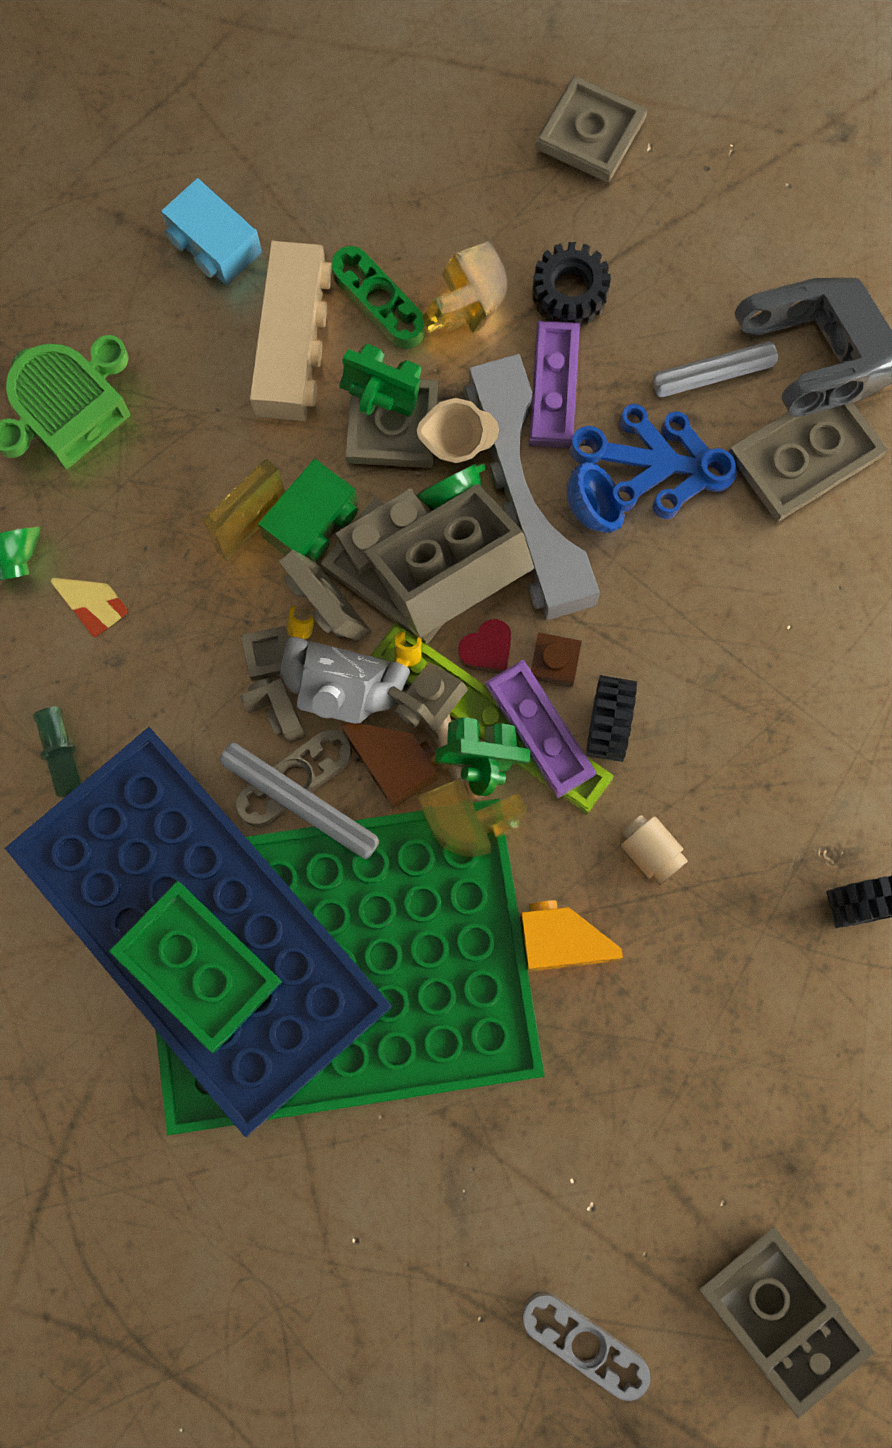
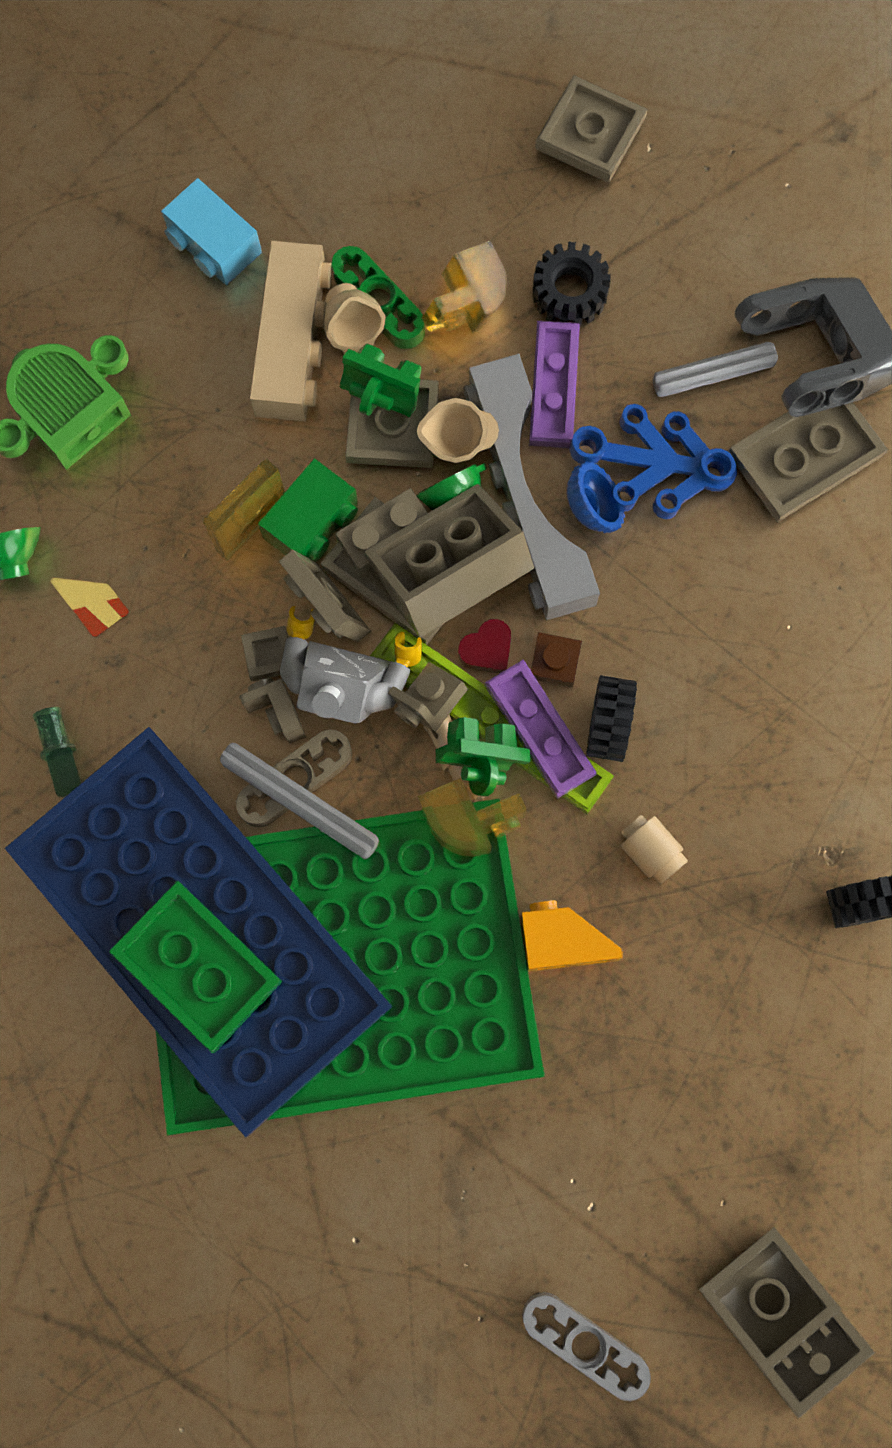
reddish brown slope [341,722,440,809] -> none
none -> tan piece [324,283,386,353]

